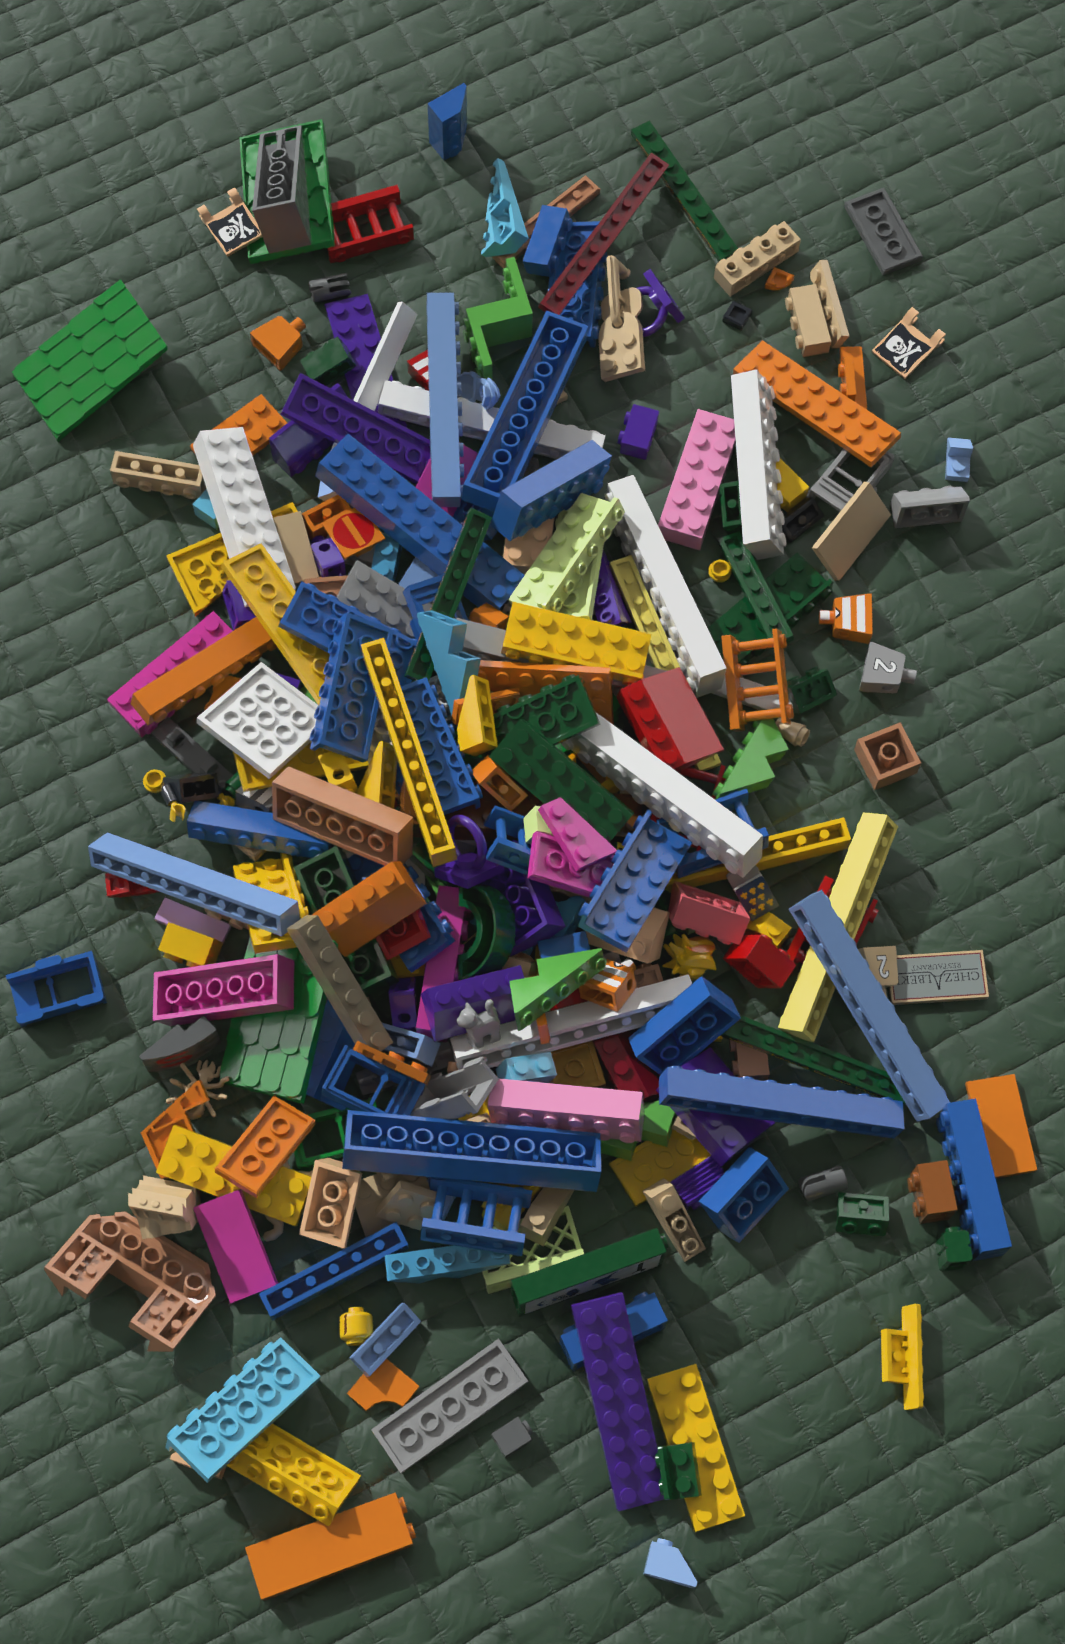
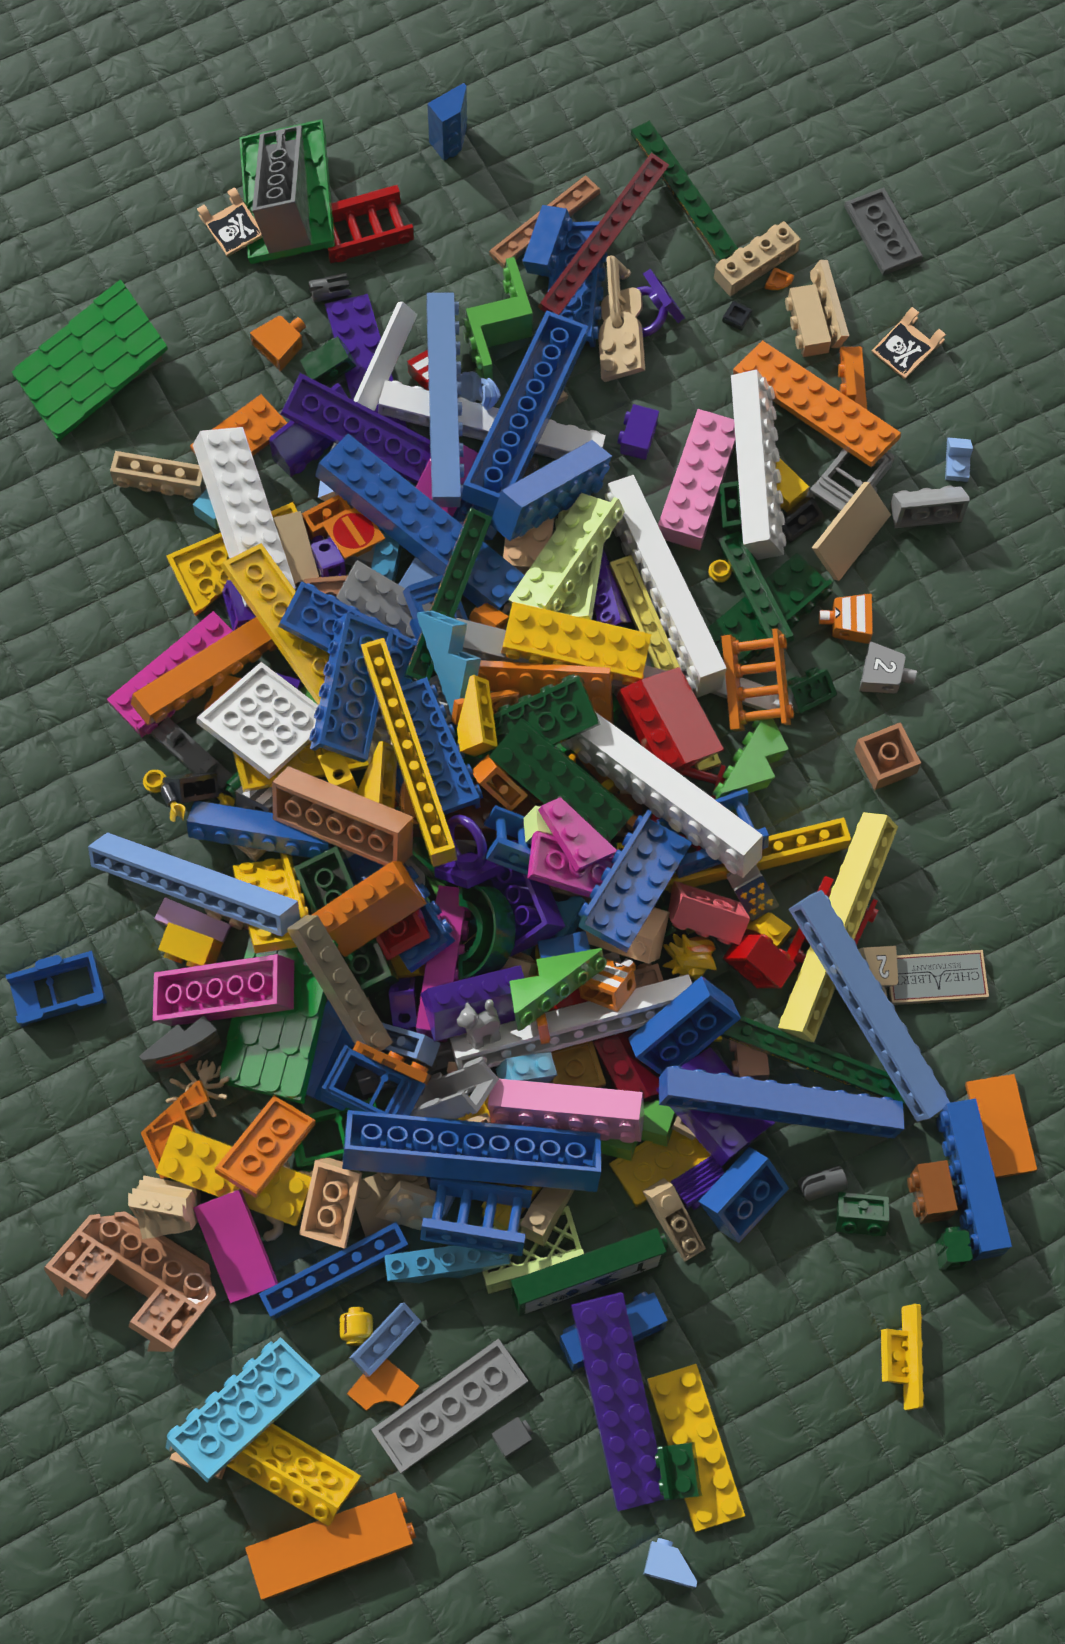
red slope [105,873,159,898] -> none
medium azure wedge [481,158,529,257] -> none
tan cone [775,718,810,747] -> none

